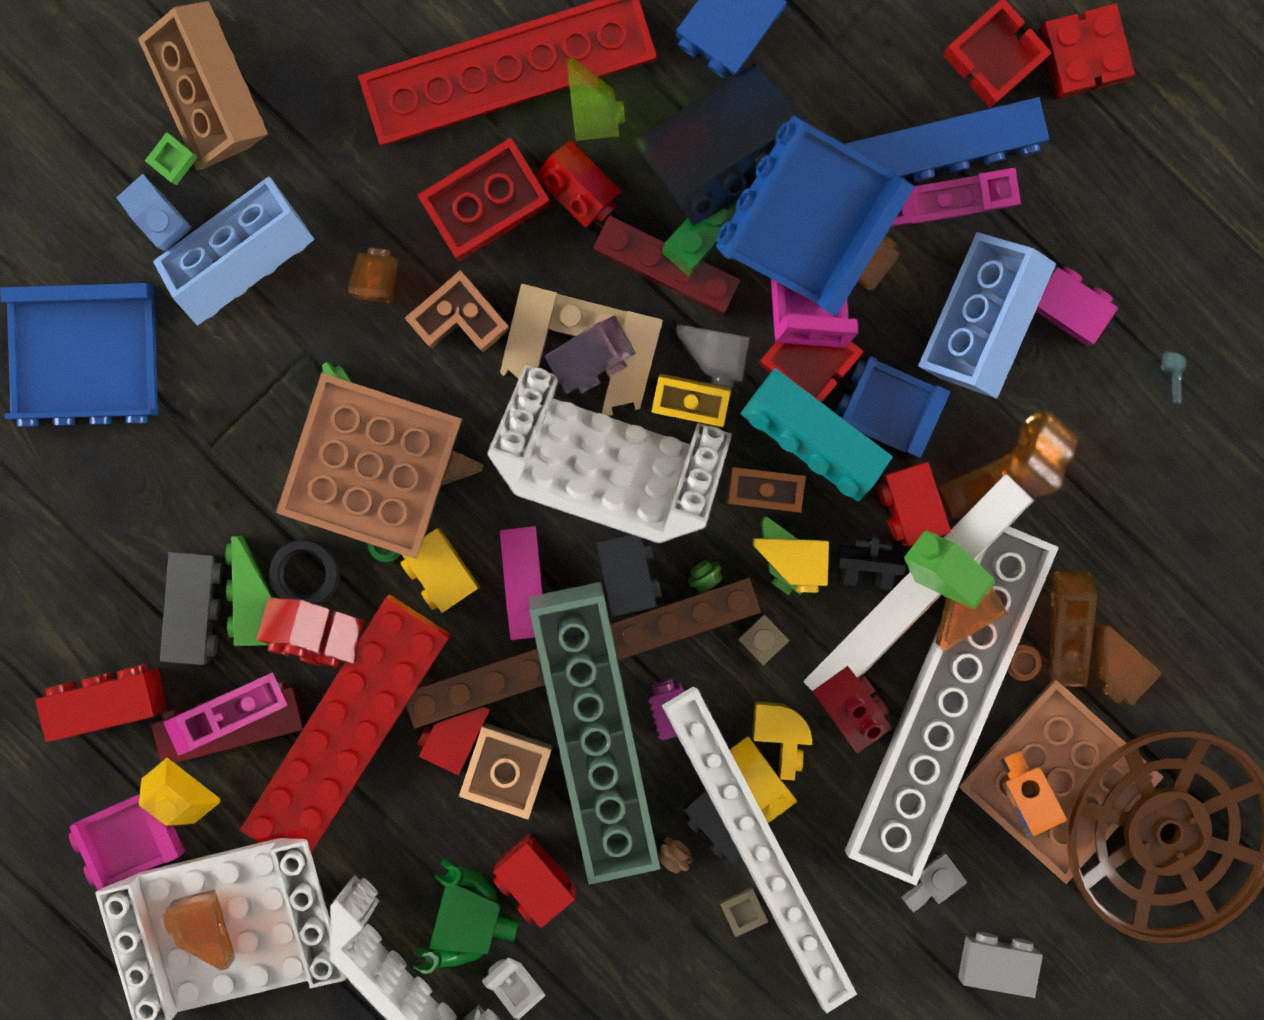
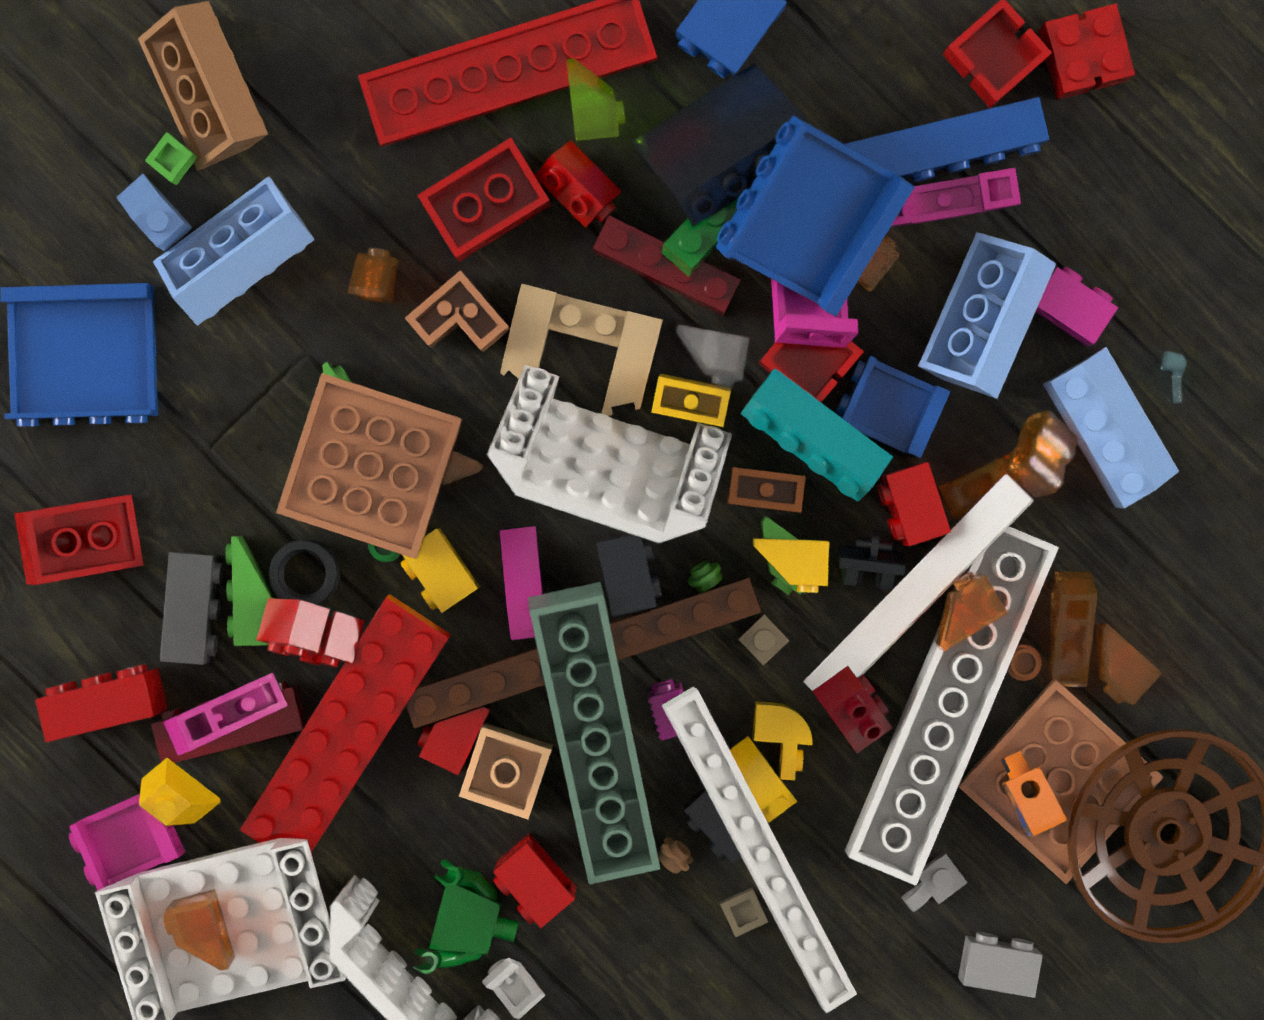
clear purple brick [544,316,637,394] -> none
bright green slope [904,530,996,610] -> none
none -> red slope [14,494,144,585]
none -> light blue slope [1043,347,1179,508]

